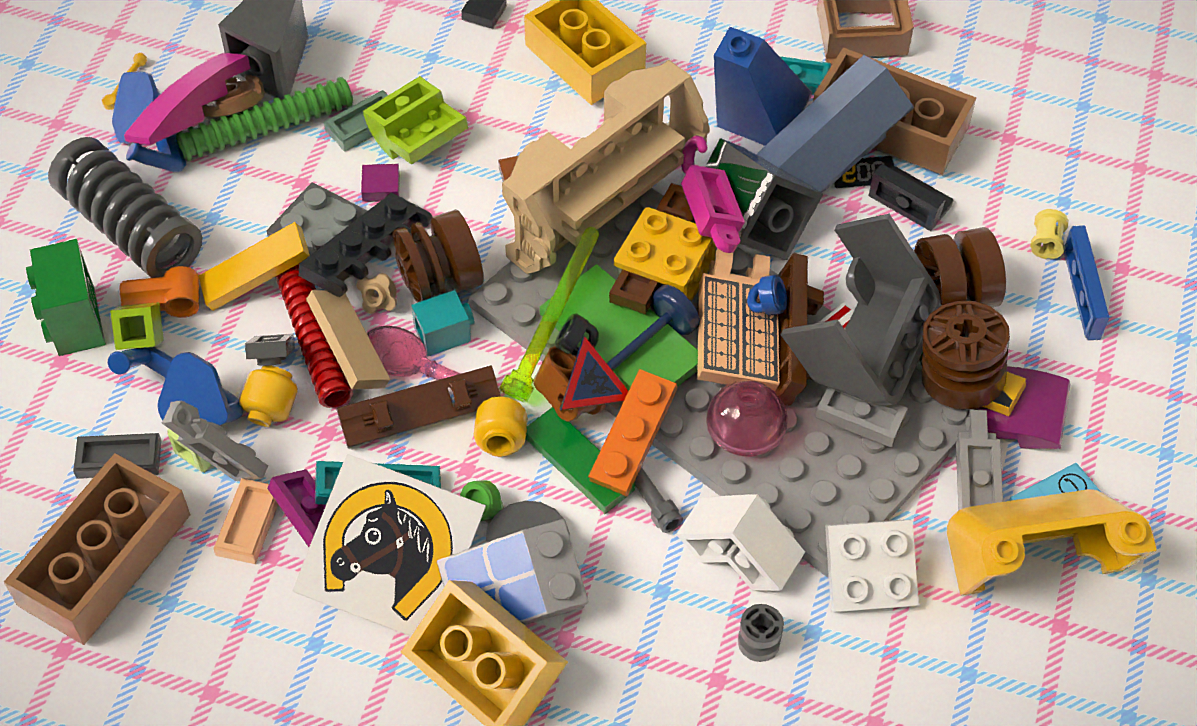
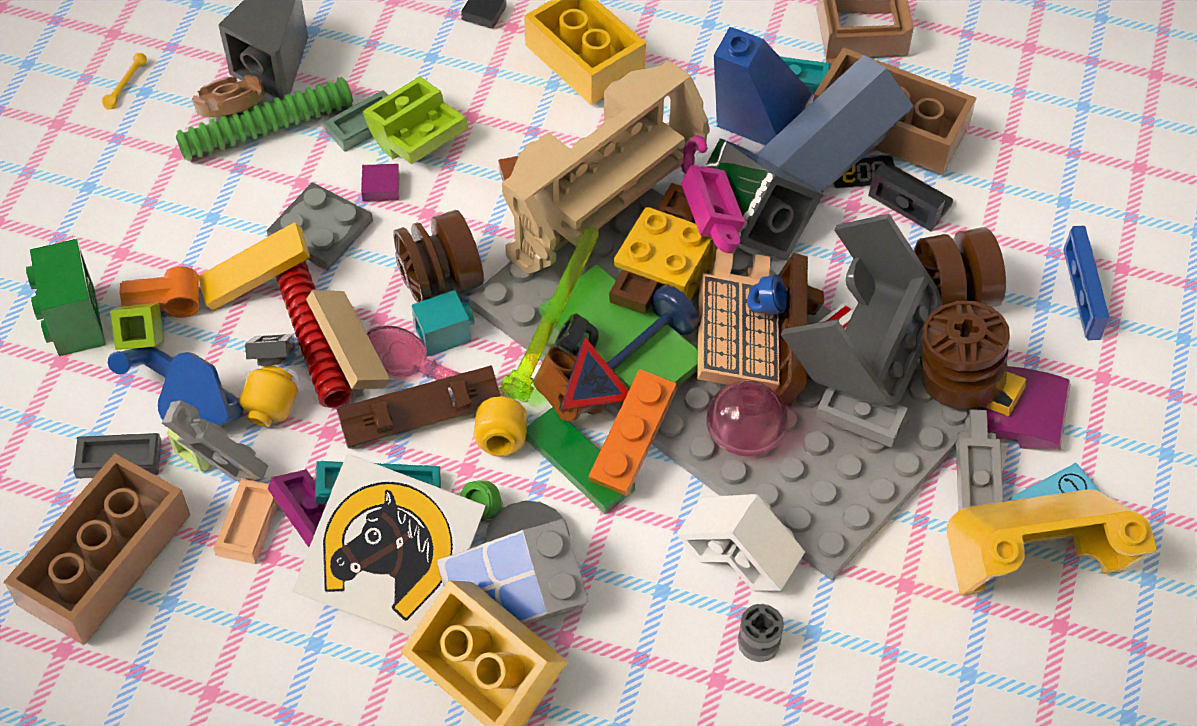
dark grey piece [48,137,203,278] -> none
piece [112,72,186,172] -> none
dark pink slope [124,53,251,145] -> none
black hinge [299,192,433,297] -> none
tan plate [356,273,397,314] -> none
dark grey bar [634,467,683,533] -> none
white plate [825,519,919,612] -> none
light yellow bush [1030,209,1069,259] -> none

